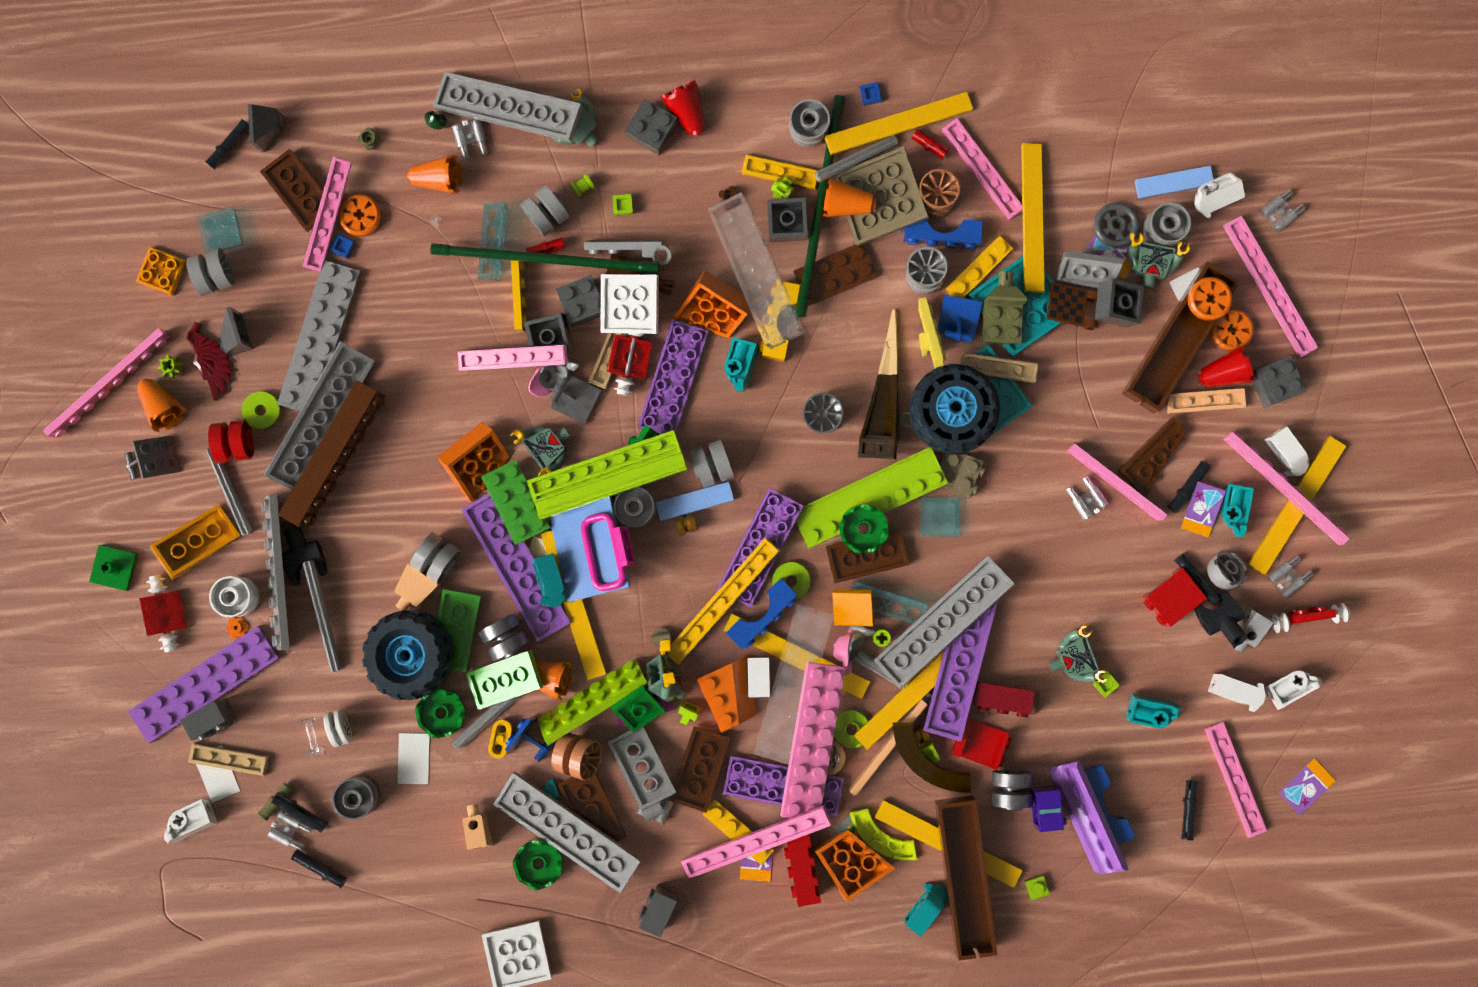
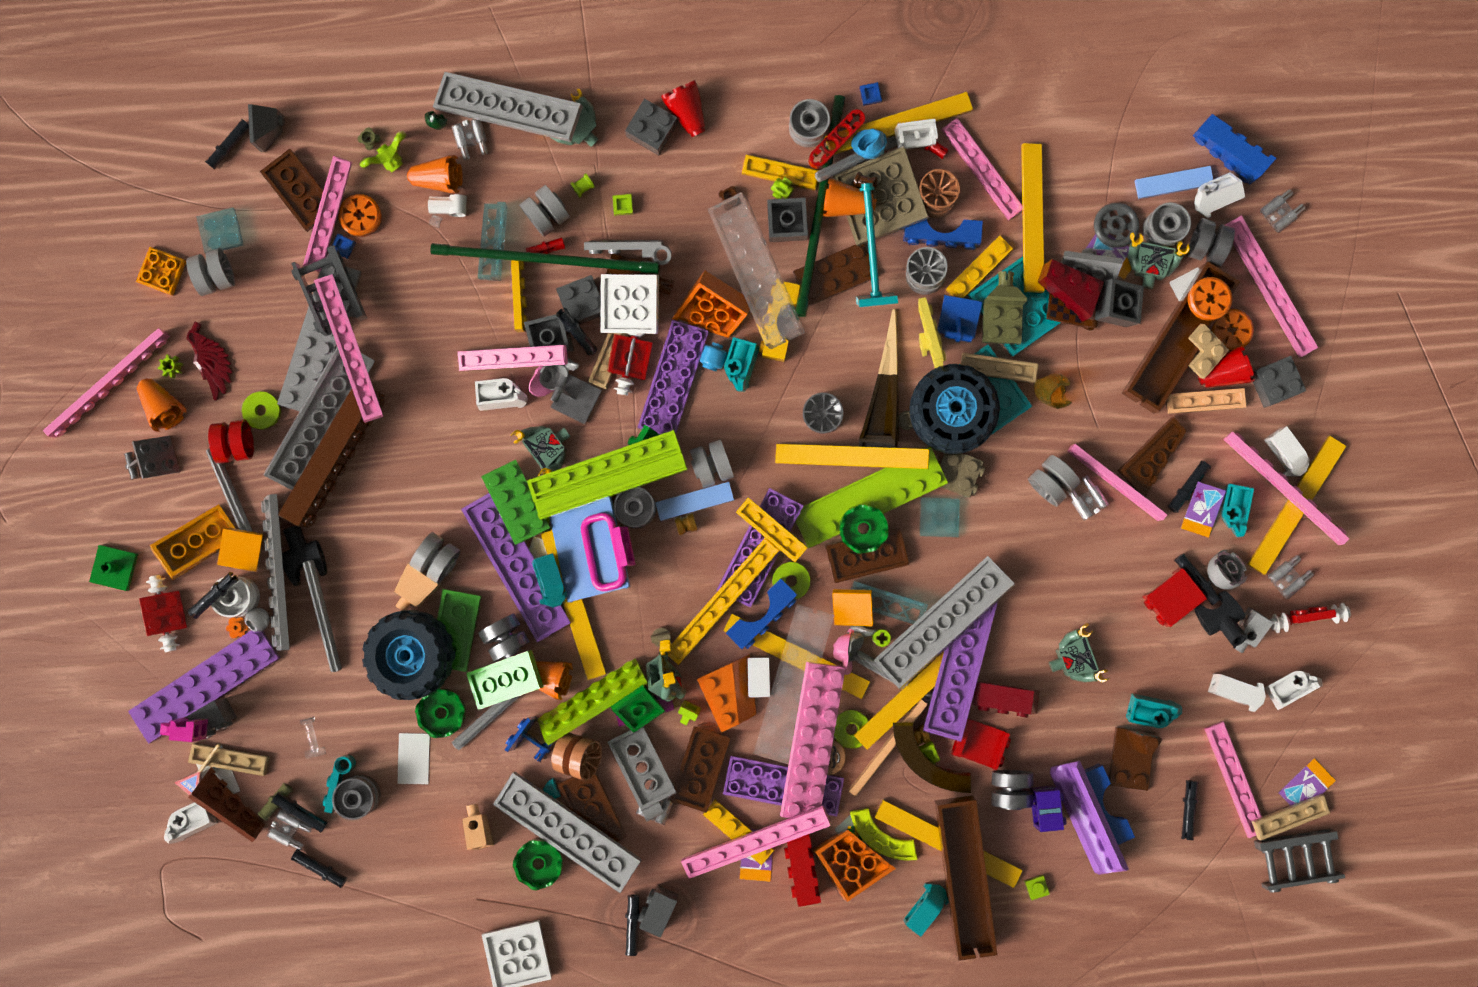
dark grey slope [220,307,253,356] -> none
white head [324,709,352,748] -> none
orange wedge [437,422,509,503] -> none
yellow plate [488,719,513,758] -> none
lime plate [1091,672,1120,698] -> none
none -> dark pink hips [160,717,208,742]
none -> piece [174,743,221,795]
none -> black pin [188,572,239,619]
none -> copper wing [188,767,265,842]
none -> light orange tile [217,527,263,572]
none -> light grey piece [245,608,270,632]
none -> dark grey fence [291,245,367,336]
none -> bright pink plate [314,274,383,423]
none -> teal plate [323,755,356,813]
none -> lime piece [359,131,406,172]
none -> white piece [428,194,467,217]
none -> white piece [475,378,528,411]
none -> black pin [556,308,597,356]
none -> black pin [625,894,640,956]
none -> dark azure head [700,342,727,372]
none -> yellow plate [736,497,808,562]
none -> yellow tile [775,444,930,469]
none -> red beam [808,109,865,169]
none -> dark azure piece [851,128,887,159]
none -> reddish brown bush [853,172,878,194]
none -> teal tile [855,183,898,307]
none -> white hinge [894,119,938,149]
none -> light grey wheel [1028,455,1081,507]
none -> clear yellow piece [1034,373,1072,409]
none -> dark red wedge [1038,259,1104,321]
none -> reddish brown piece [1109,727,1162,791]
none -> flat silver wheel [1187,218,1235,267]
none -> tan plate [1188,324,1229,379]
none -> blue wedge [1192,114,1276,185]
none -> tan tile [1252,794,1330,840]
none -> dark grey fence [1254,829,1345,892]

